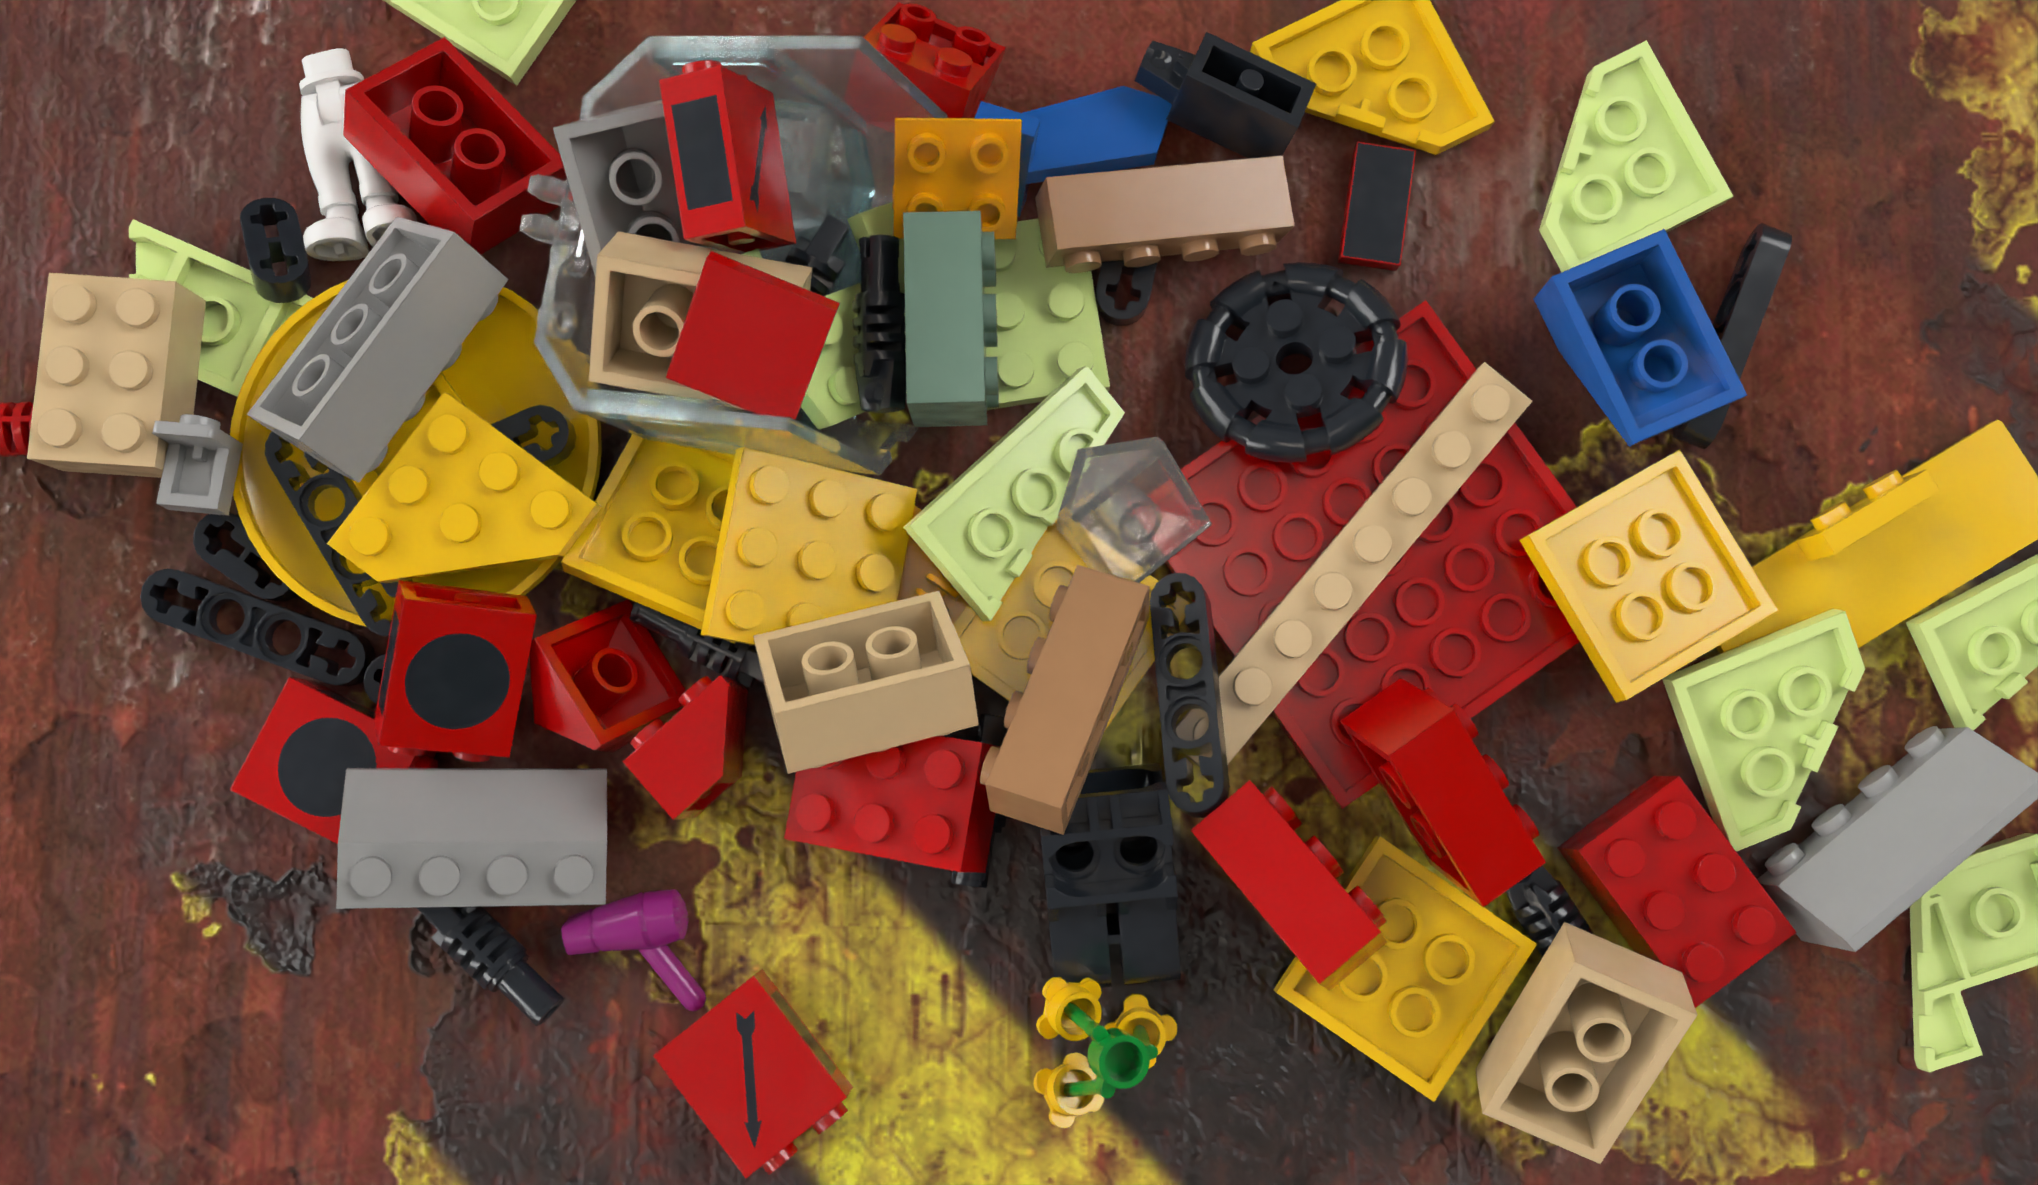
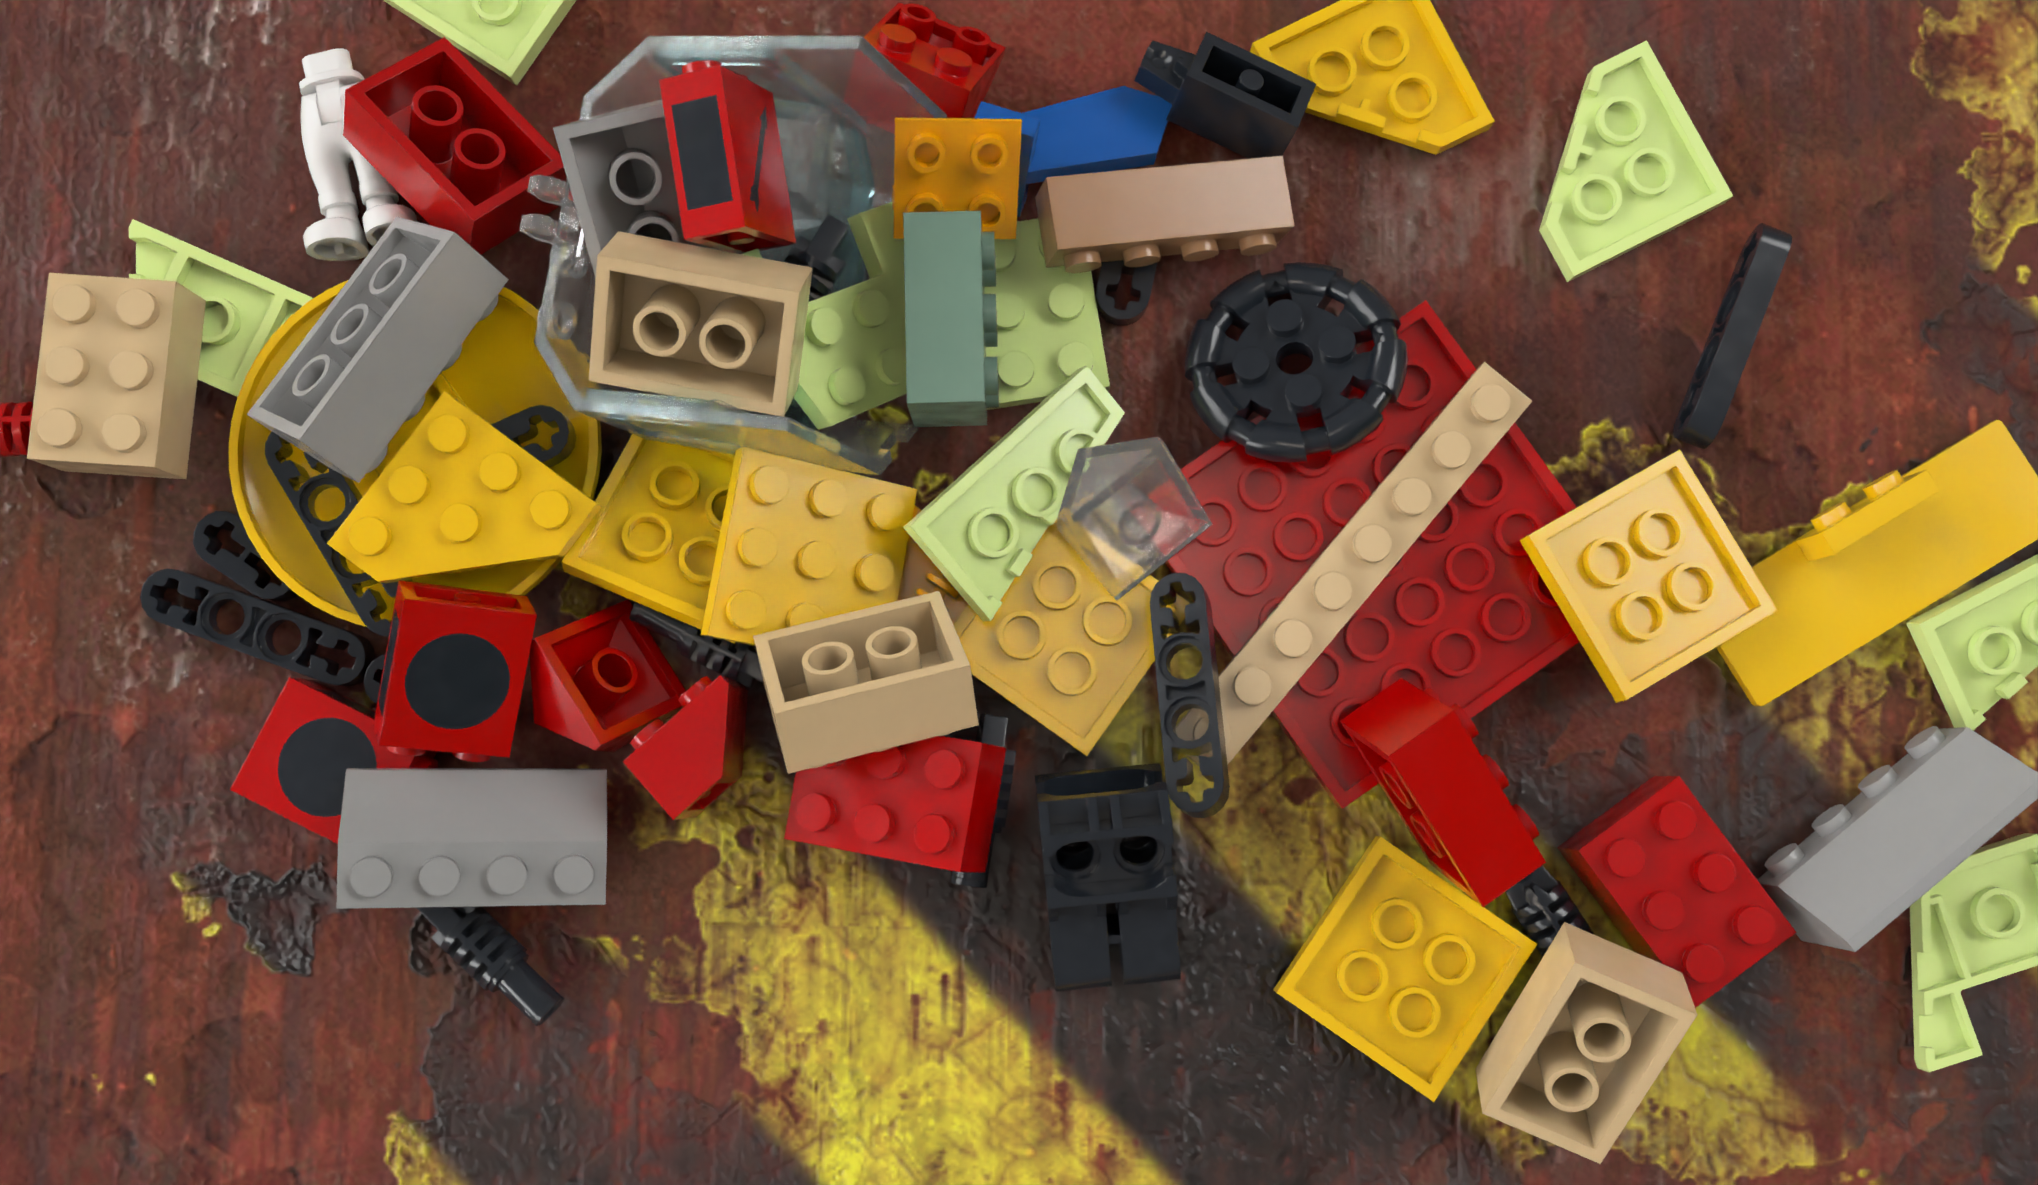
light grey bracket [152,414,243,516] -> none
black beam [240,198,311,303] -> none
magenta piece [561,889,706,1011] -> none
red brick [653,969,853,1178] -> none
red tile [666,251,840,428] -> none
black hinge [852,235,906,413] -> none
medium nougat brick [980,565,1149,835] -> none
yellow plant [1034,977,1177,1128] -> none
red brick [1190,780,1387,991] -> none
black tile [1338,142,1416,271] -> none
blue slope [1534,229,1747,447] -> none
yellowish green plate [1662,609,1865,852] -> none

